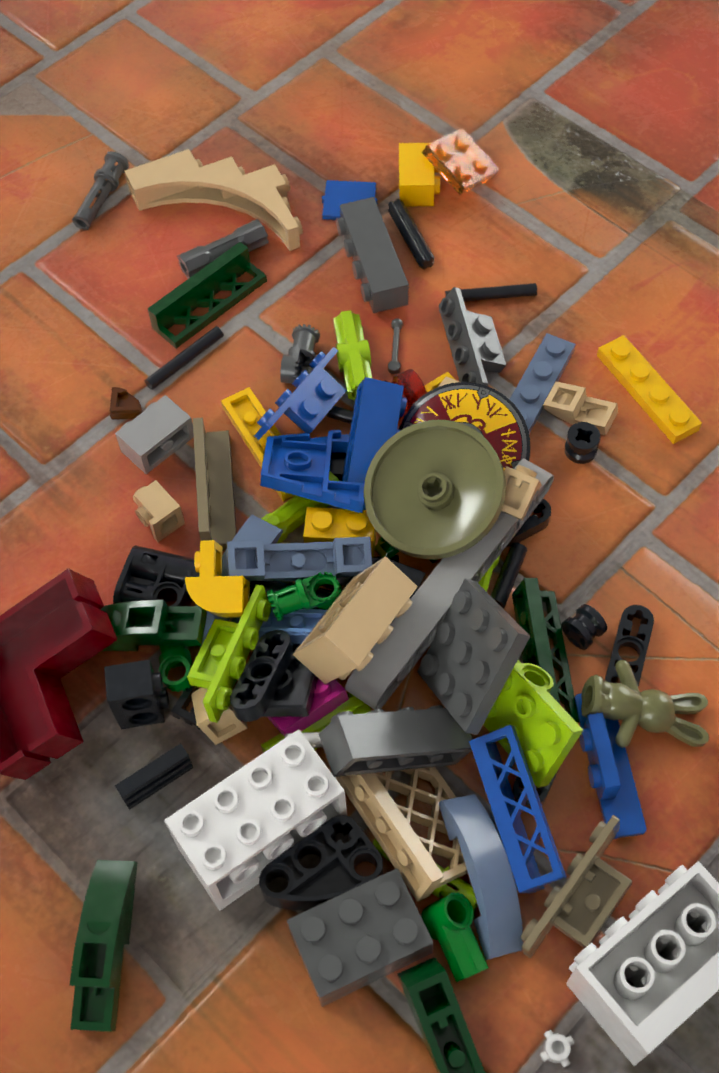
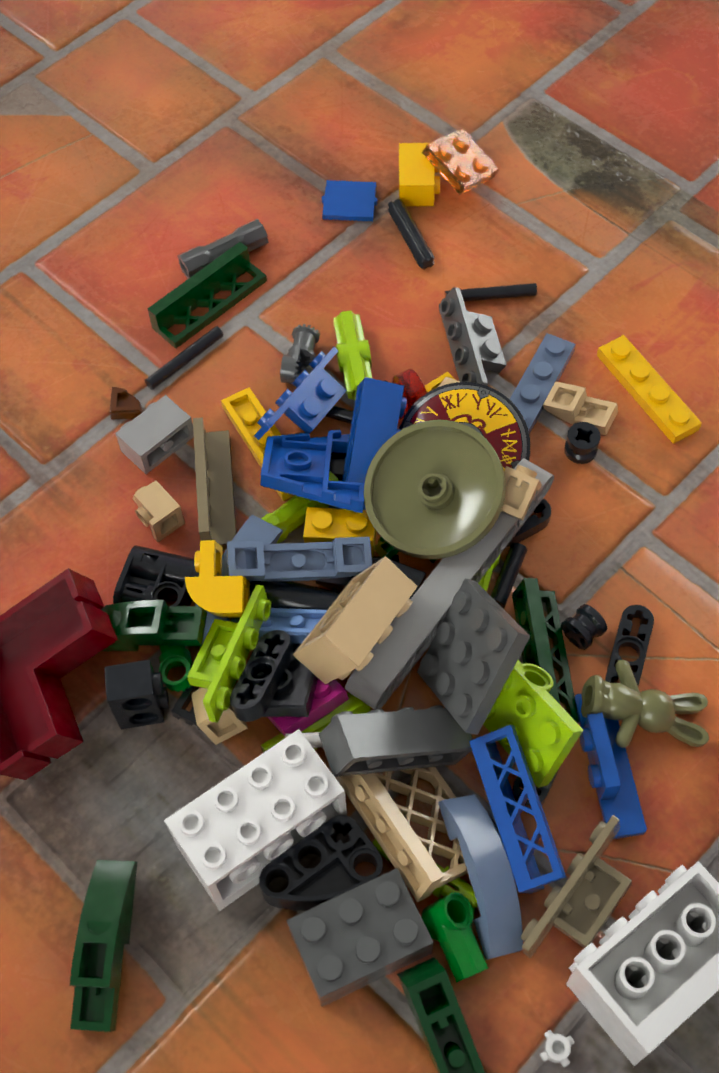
dark grey pin [72,151,129,230] -> none
black tile [115,743,194,810] -> none
tan arch [124,149,303,251] -> none
green connector [267,572,342,621] -> none
dark grey brick [336,197,409,313] -> none
dark grey hinge [388,318,403,374] -> none

